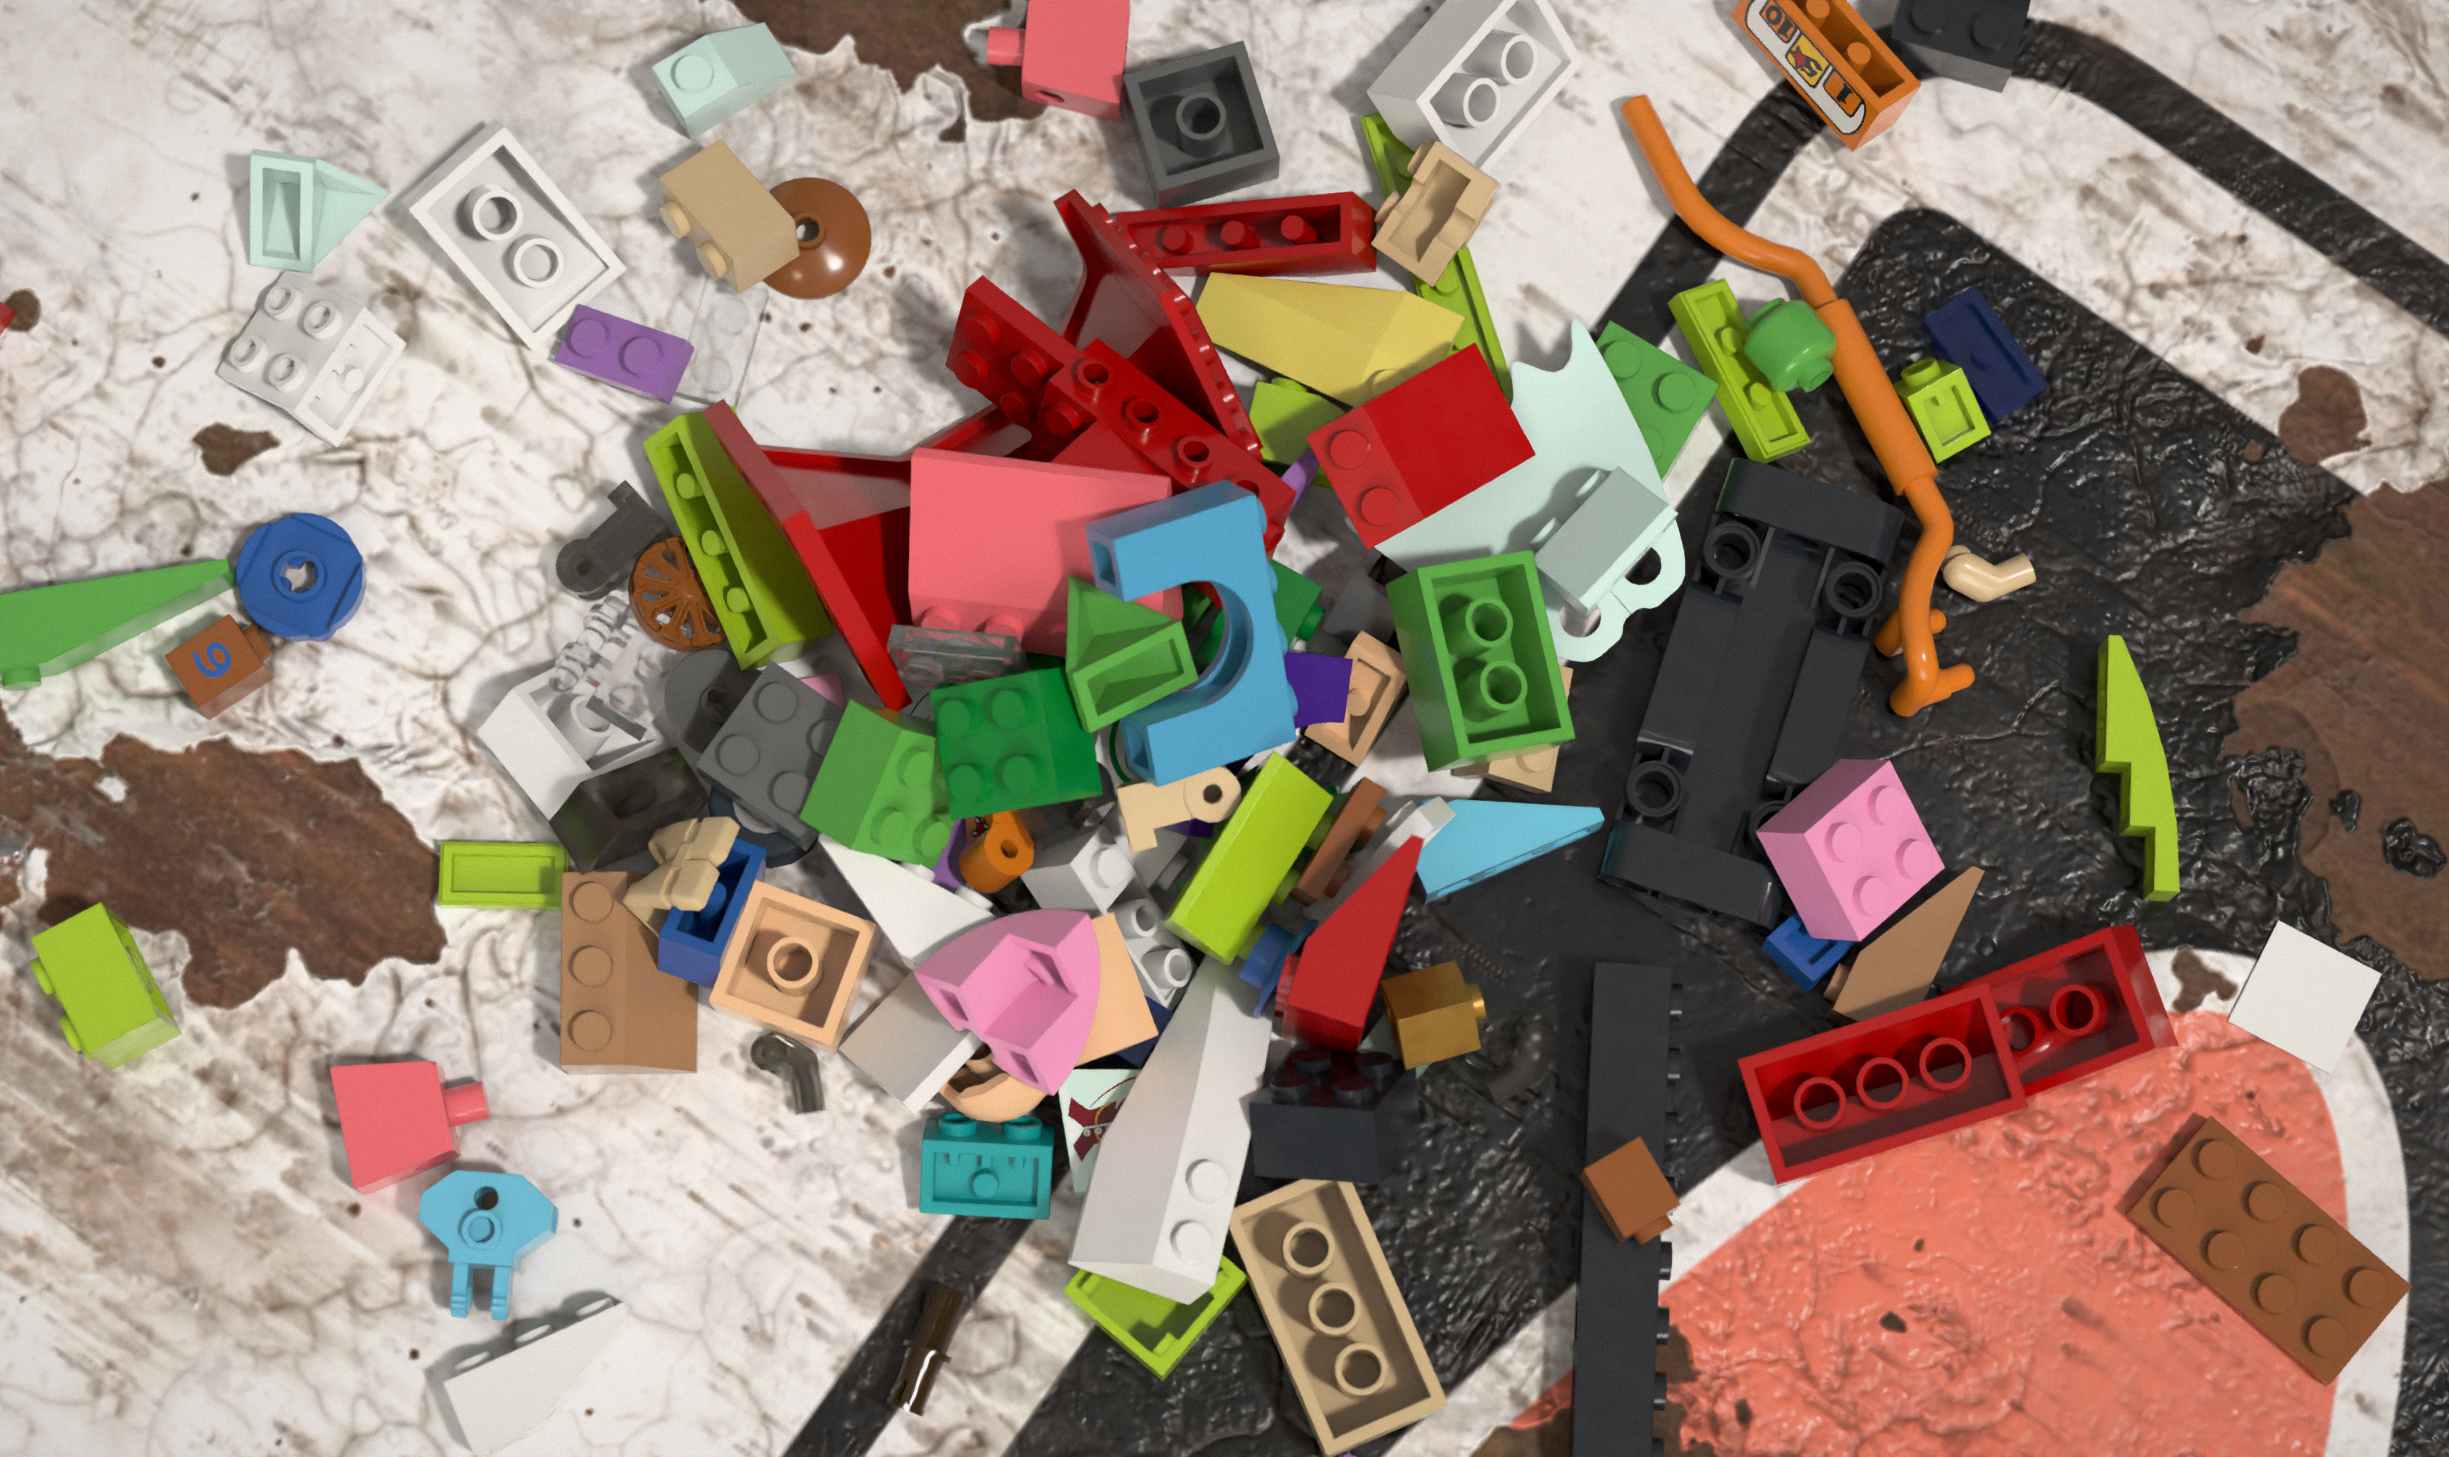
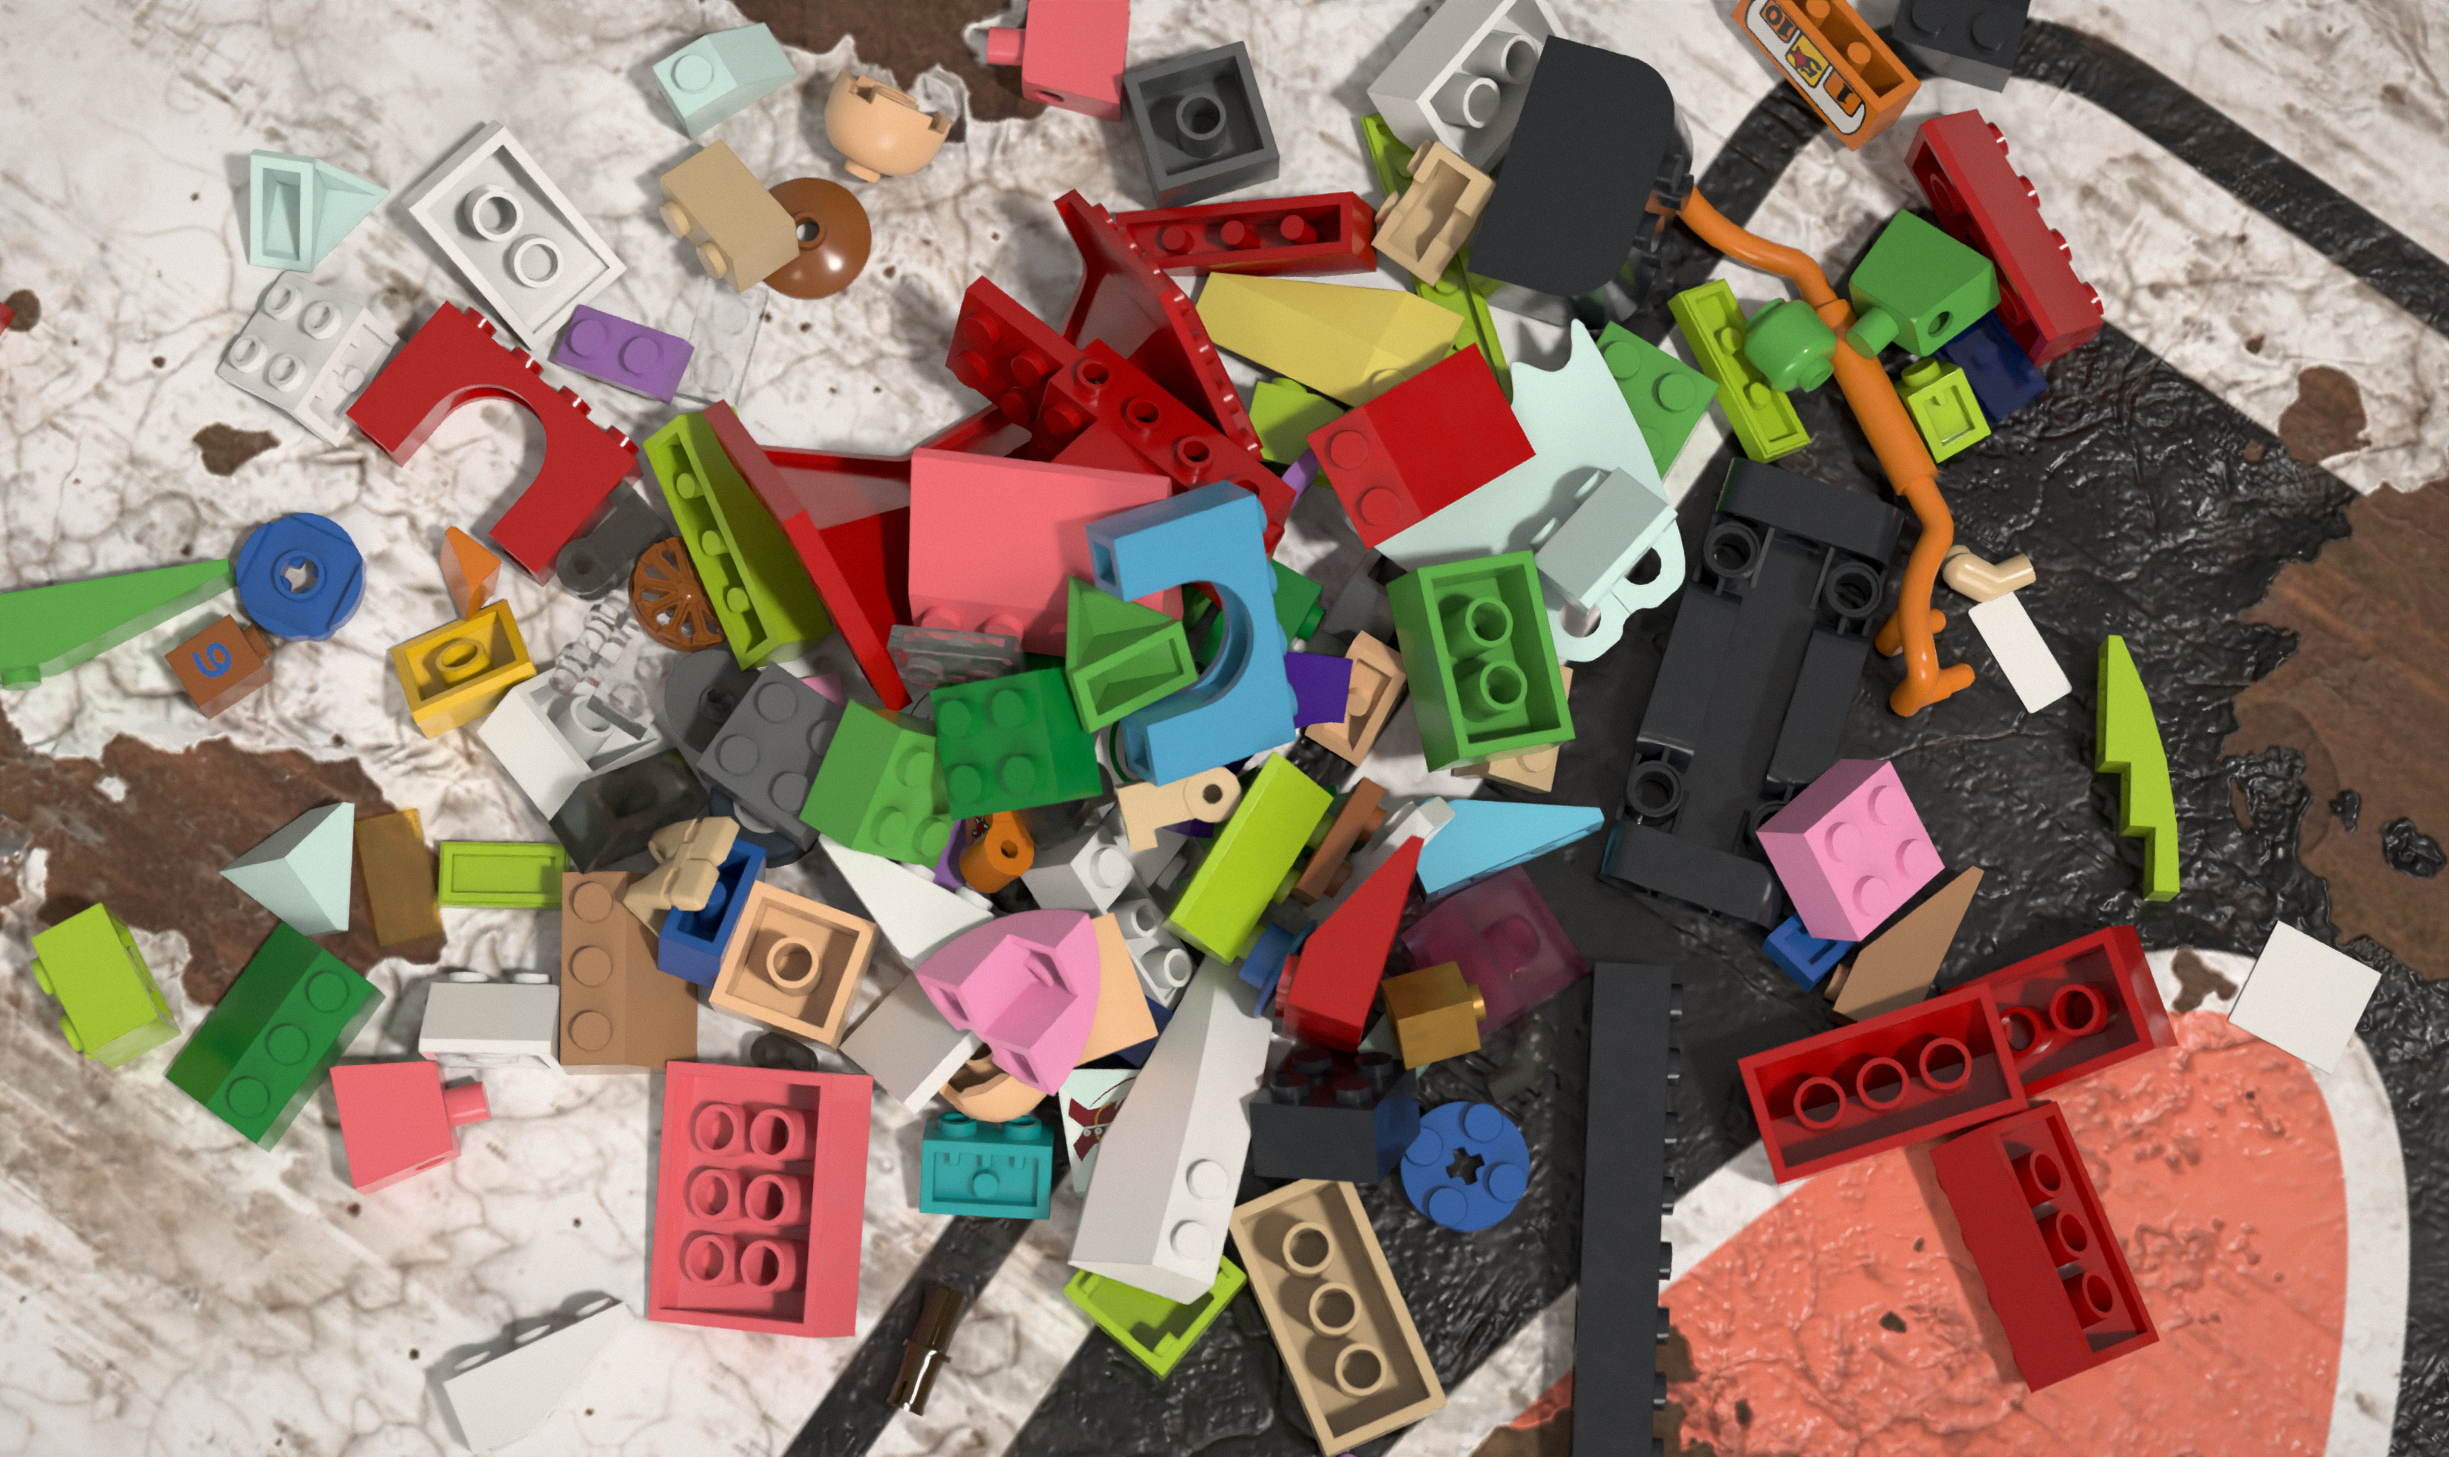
medium azure hinge [419,1170,559,1321] -> none
dark orange brick [1579,1136,1681,1246] -> none
dark orange plate [2125,1116,2412,1386] -> none
none -> green slope [165,921,386,1153]
none -> light aqua slope [219,802,355,937]
none -> red arch [345,300,644,587]
none -> clear yellow tile [354,808,446,949]
none -> yellow slope [389,599,540,740]
none -> white slope [419,972,564,1070]
none -> orange slope [439,525,502,621]
none -> coral slope [648,1061,874,1338]
none -> light nougat cylinder [824,68,953,183]
none -> blue plate [1400,1101,1530,1233]
none -> clear pink slope [1401,864,1590,1039]
none -> black brick [1466,34,1694,331]
none -> bright green torso [1845,208,2001,360]
none -> red slope [1904,109,2104,373]
none -> red slope [1928,1101,2160,1393]
none -> white sticker [1968,592,2072,713]

